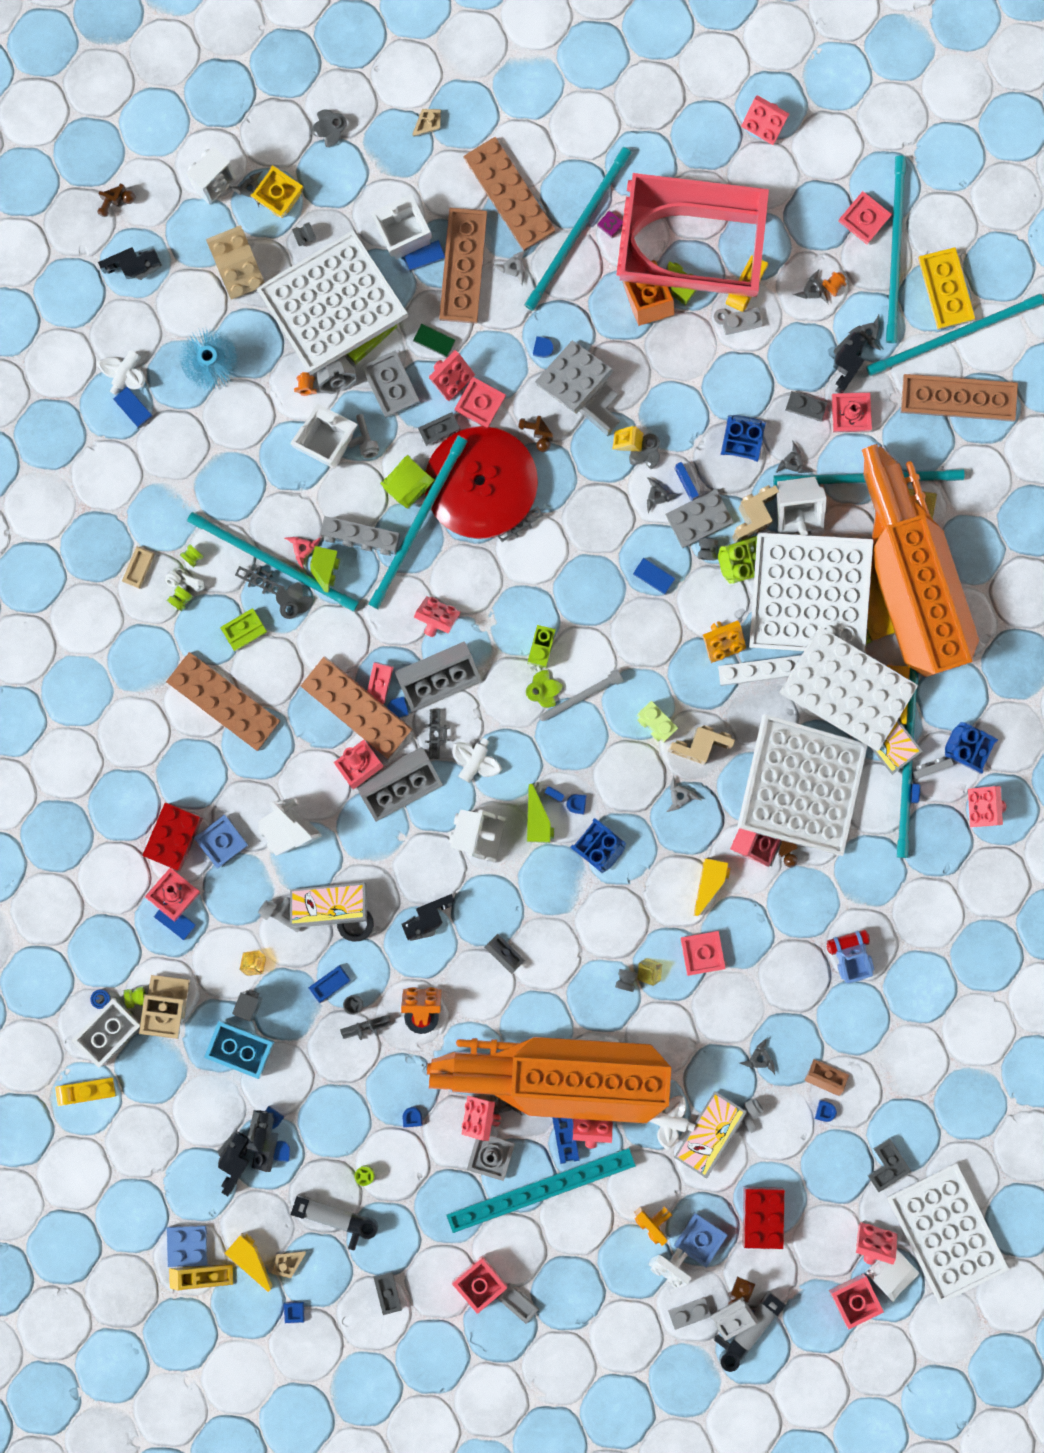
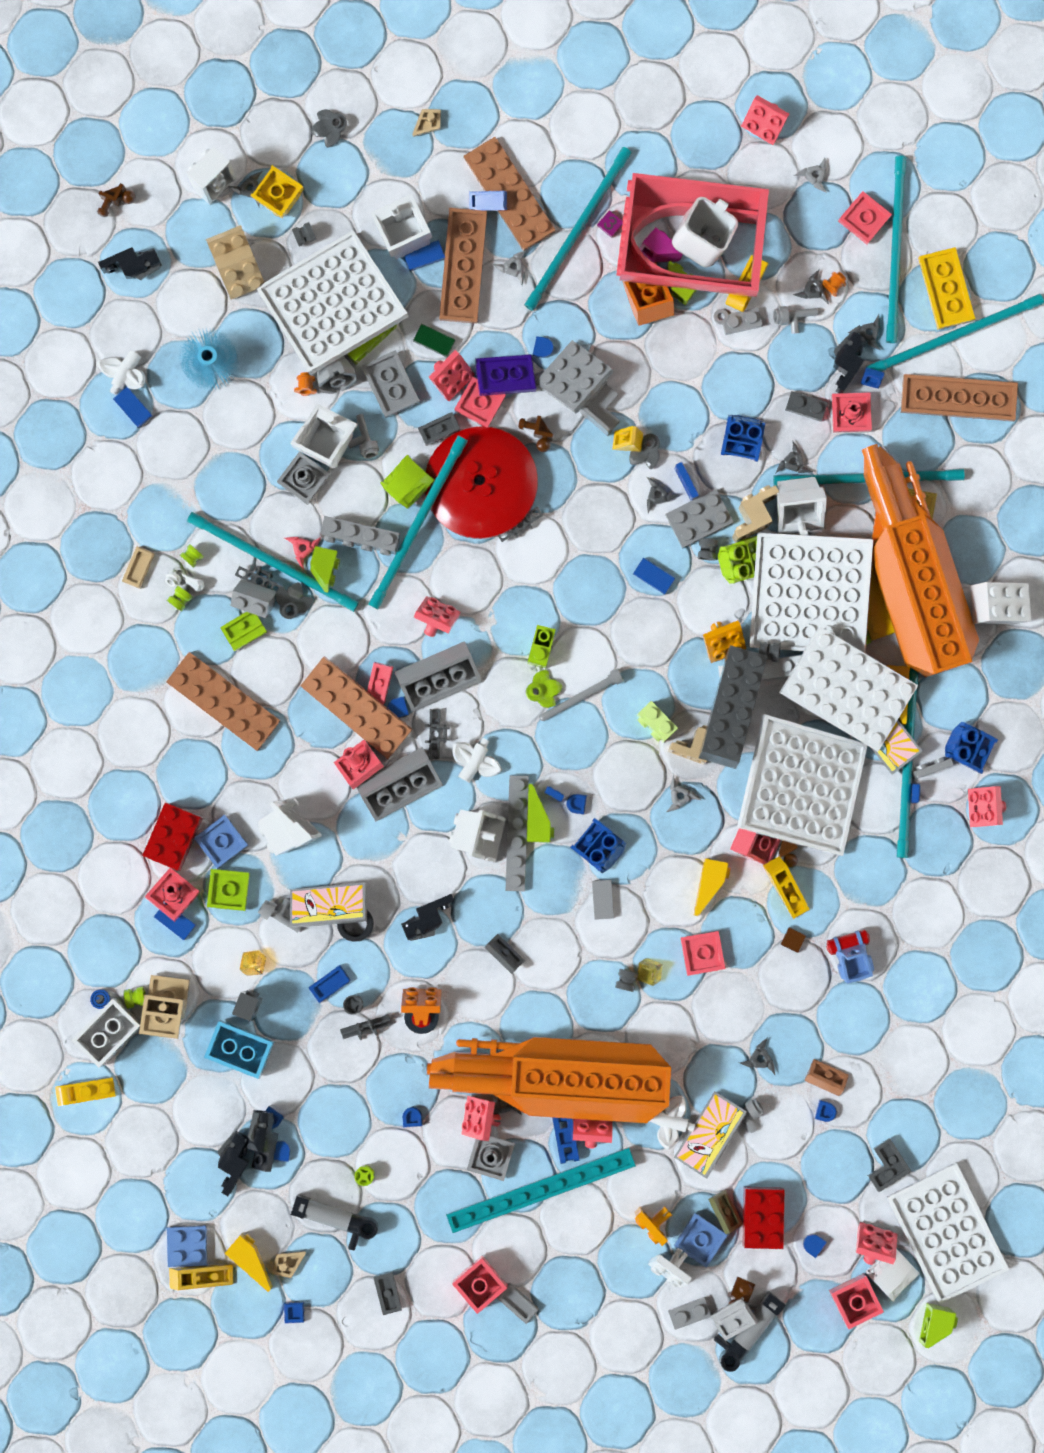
none -> lime plate [207,869,250,911]
none -> light grey brick [230,579,277,618]
none -> light grey plate [277,451,330,505]
none -> tile [469,191,507,211]
none -> dark purple tile [475,354,536,396]
none -> light grey plate [505,776,529,892]
none -> light grey tile [592,880,614,920]
none -> dark pink slope [639,227,683,262]
none -> white piece [672,197,738,268]
none -> dark grey brick [698,645,767,769]
none -> olive plate [708,1190,743,1234]
none -> dark grey wheel [759,642,780,662]
none -> yellow slope [763,856,810,919]
none -> light grey piece [773,306,818,334]
none -> reddish brown tile [780,927,806,953]
none -> light grey piece [794,157,827,193]
none -> blue tile [803,1234,827,1258]
none -> blue tile [861,368,884,389]
none -> lime slope [919,1303,958,1349]
none -> white brick [970,582,1031,624]

